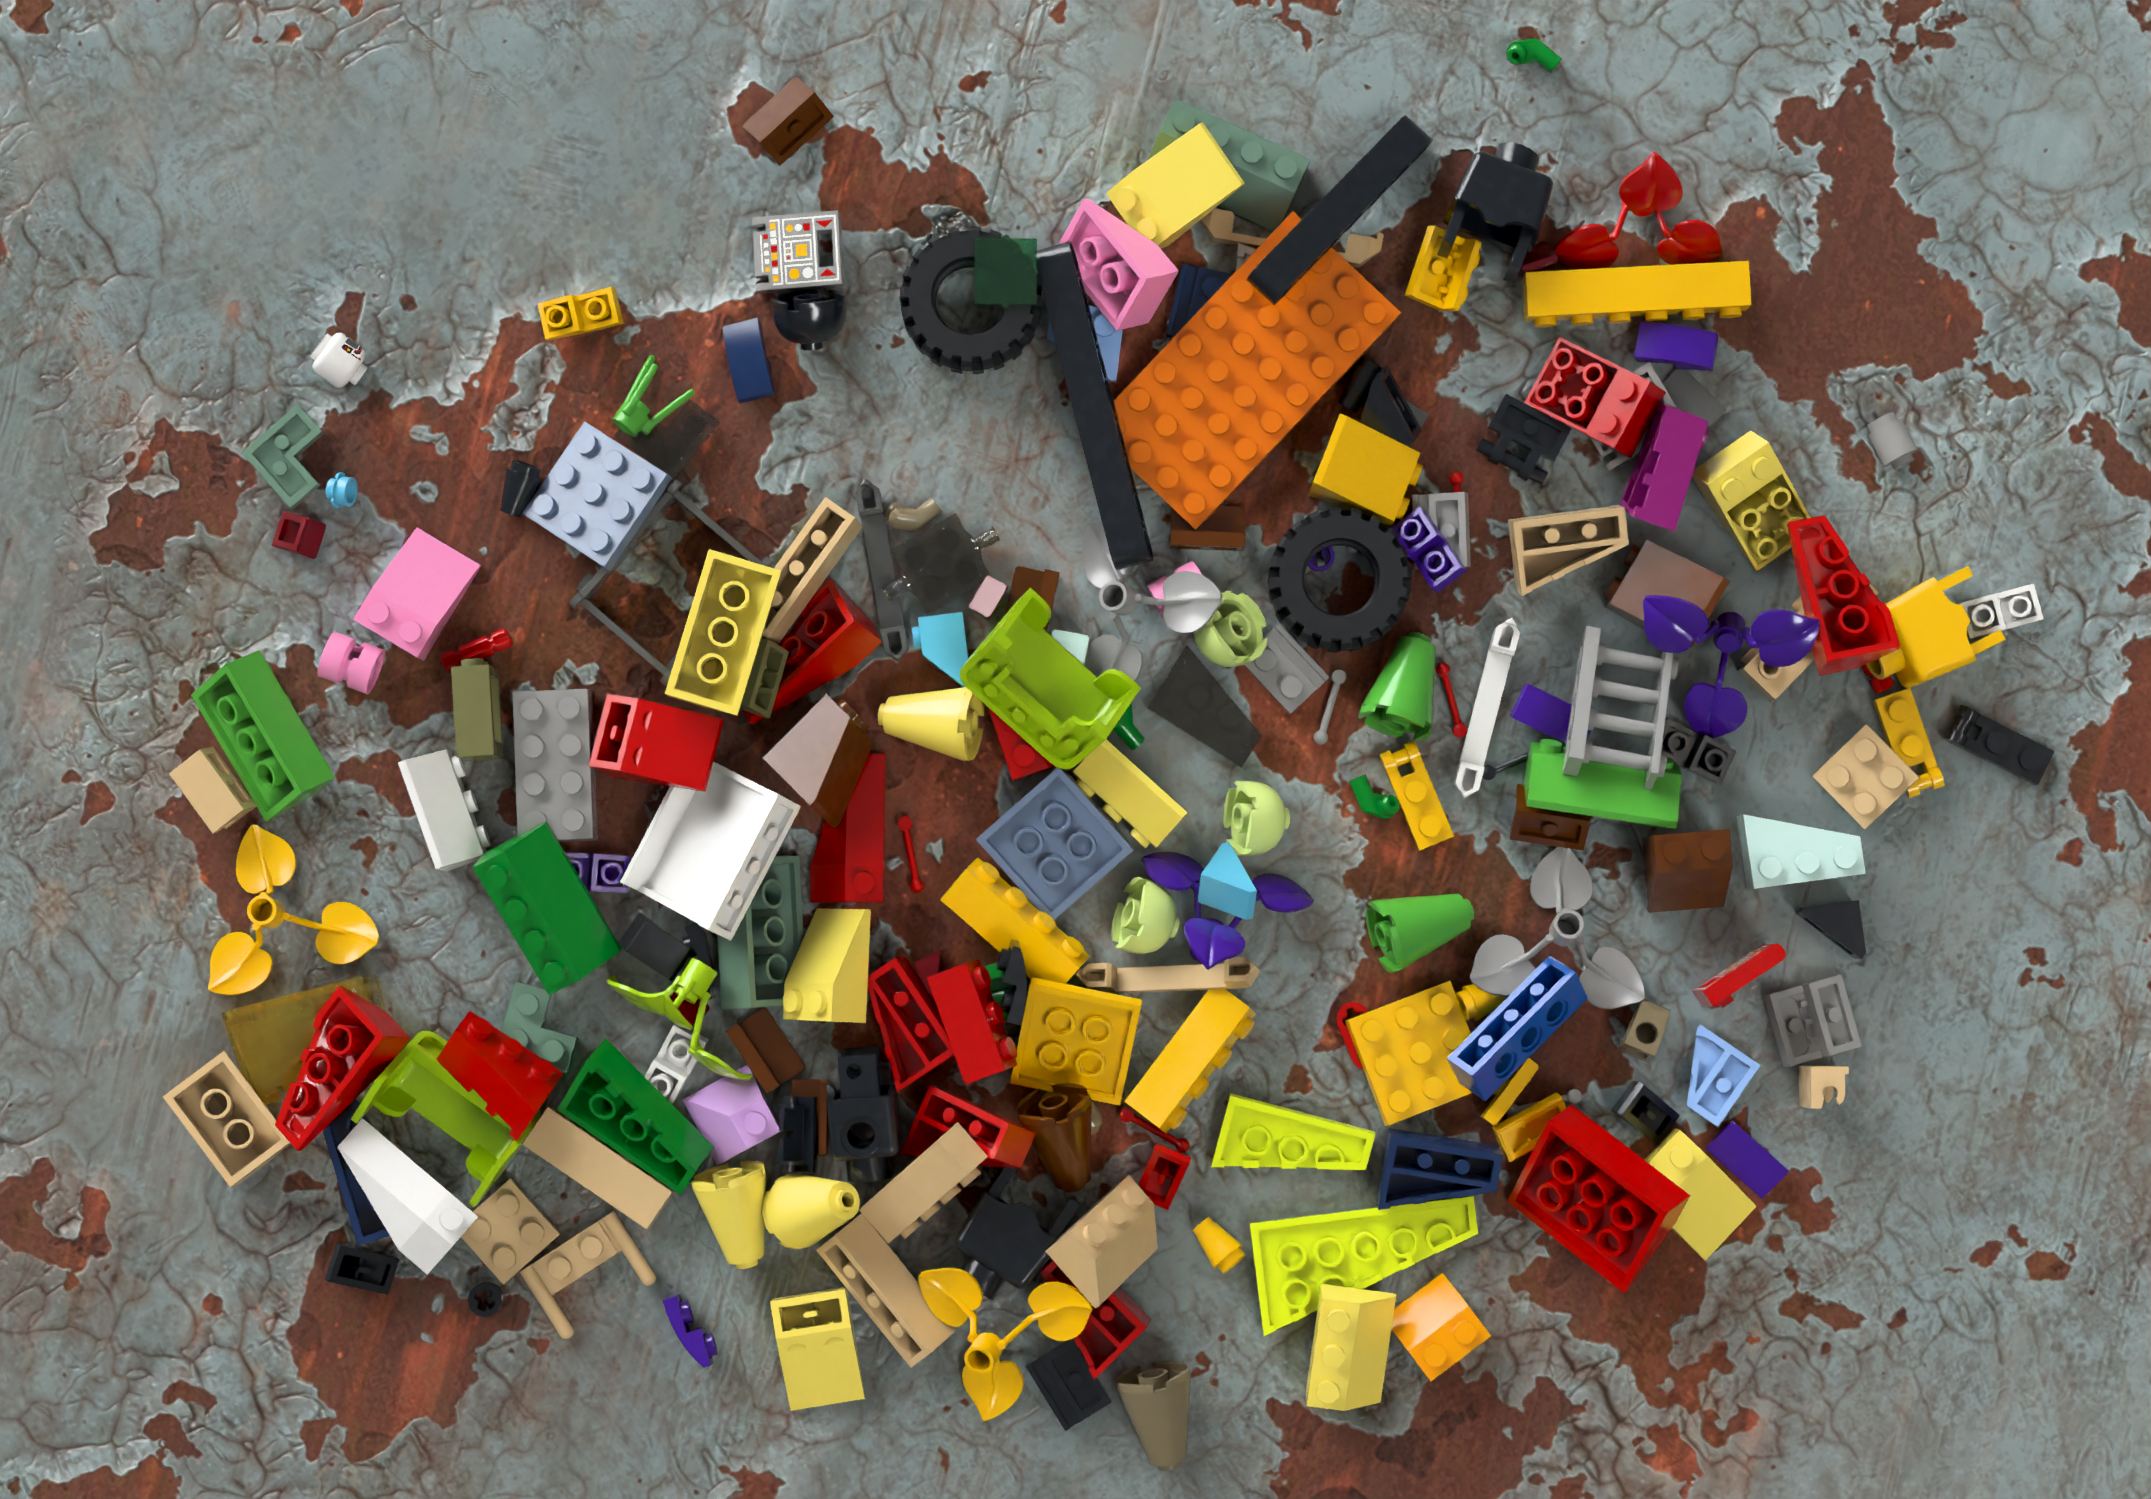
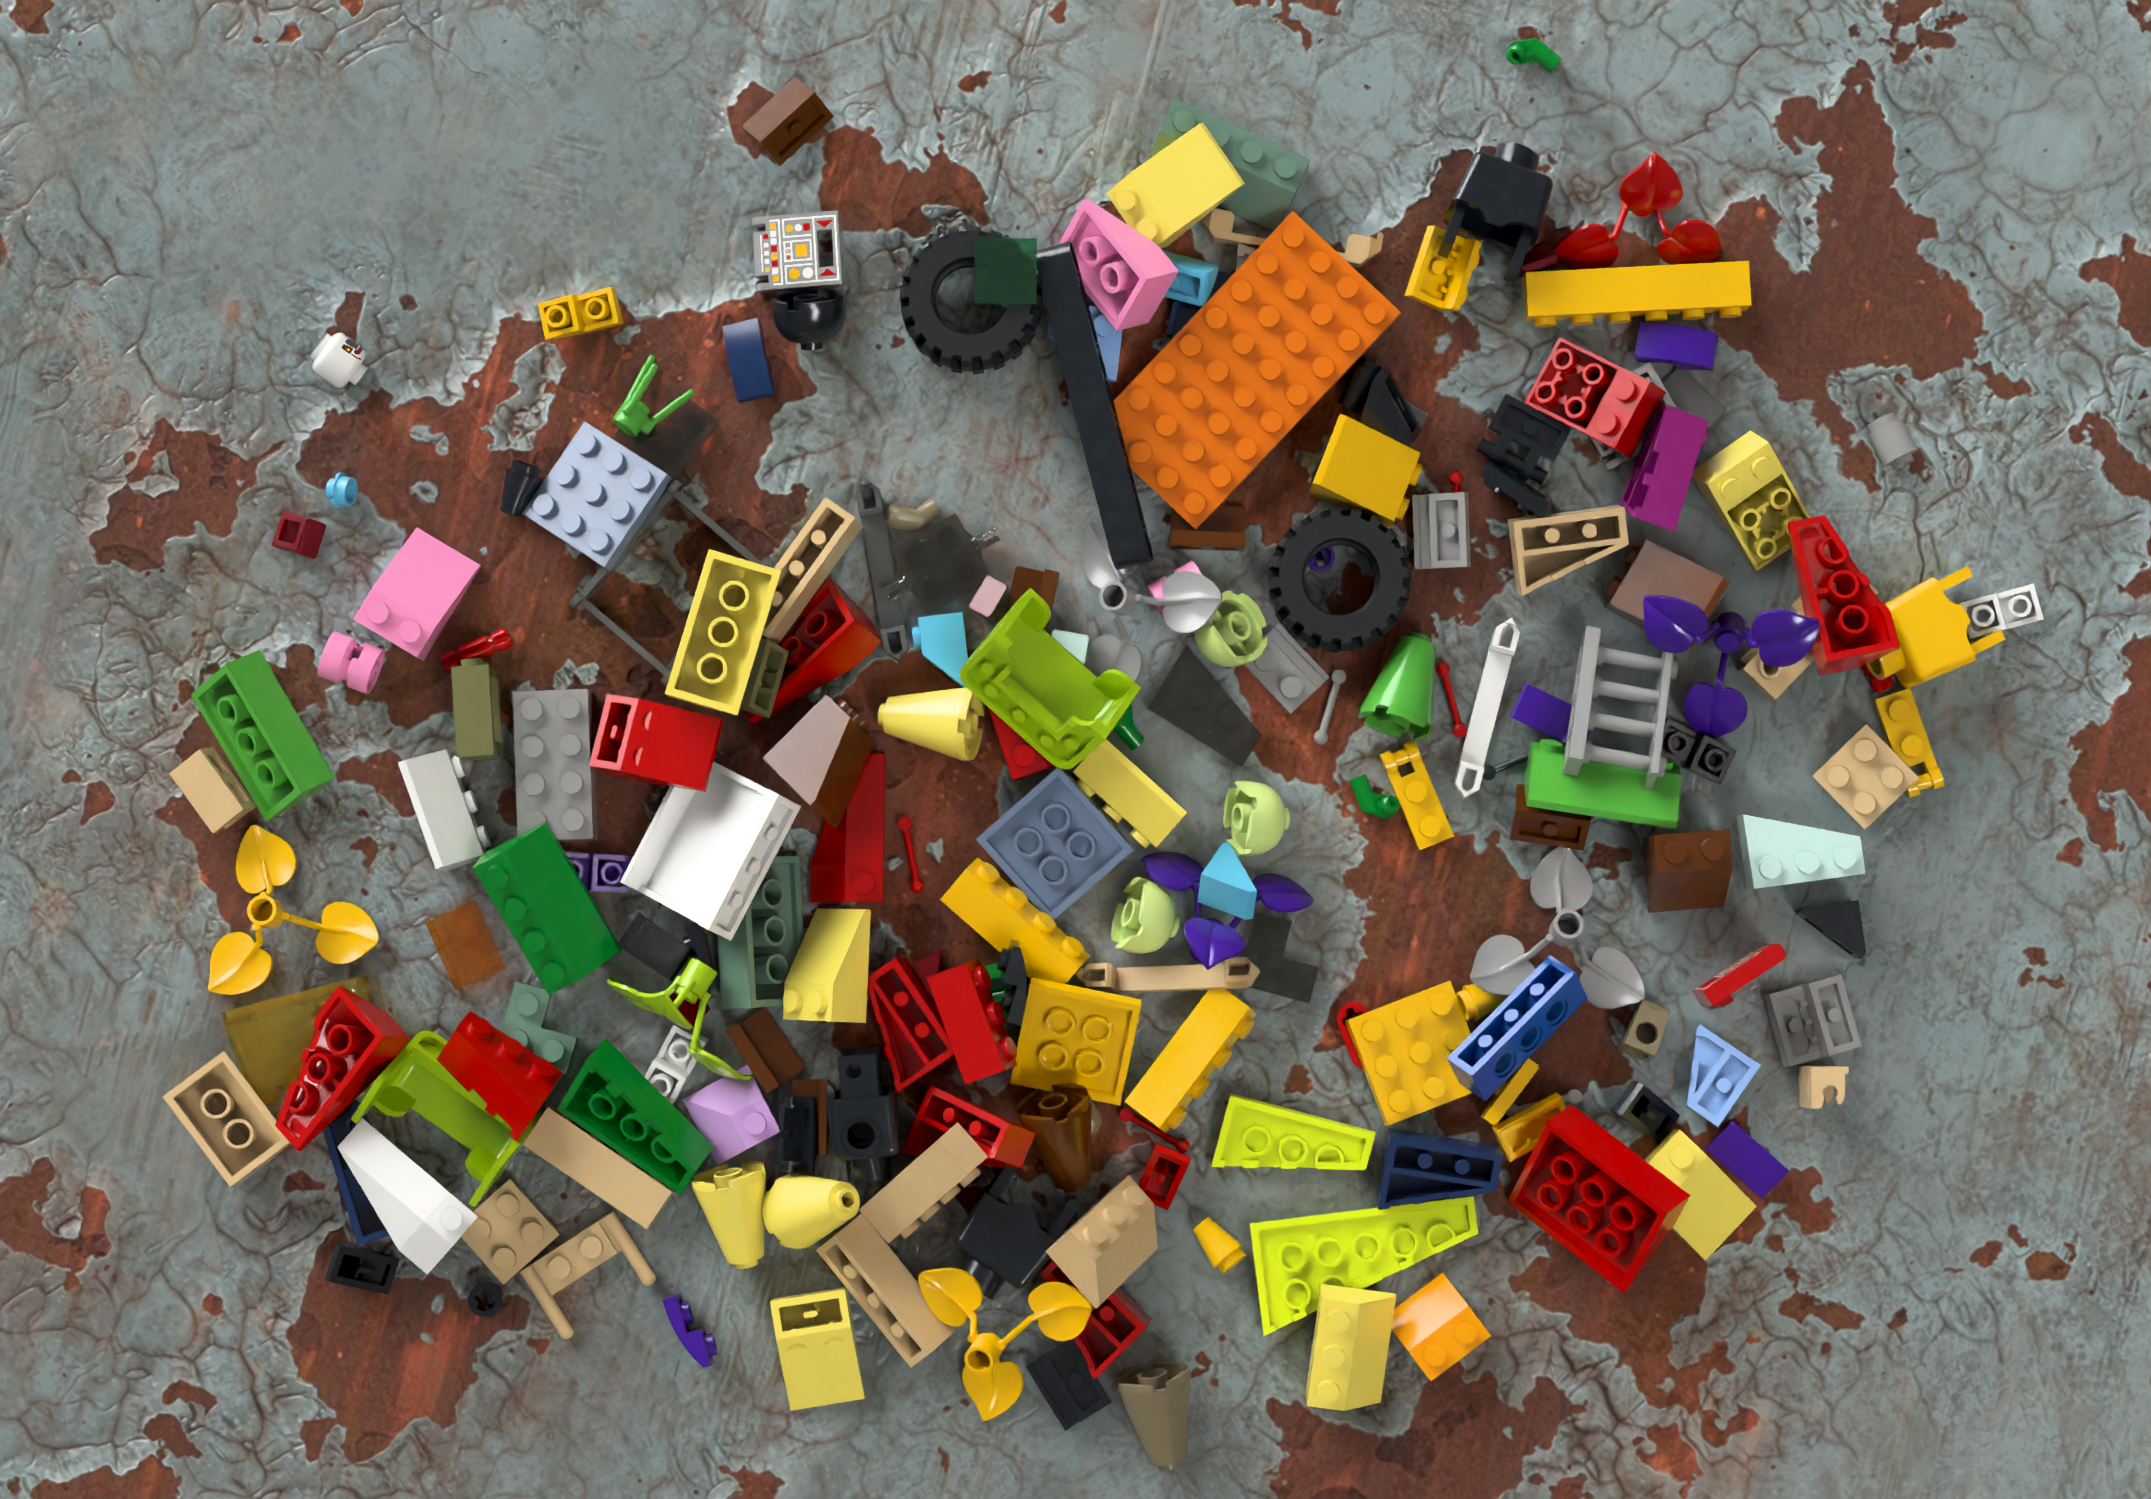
sand green plate [241,404,324,510] -> none
black beam [1246,115,1433,305] -> none
bright green cone [1365,894,1474,973] -> none
dark purple slope [1392,506,1467,593] -> none
black plate [1944,705,2055,785] -> none
none -> clear orange plate [425,900,506,991]
none -> medium azure slope [1162,250,1219,307]
none -> clear smoke plate [1244,912,1319,1003]
none -> black plate [1480,460,1552,518]

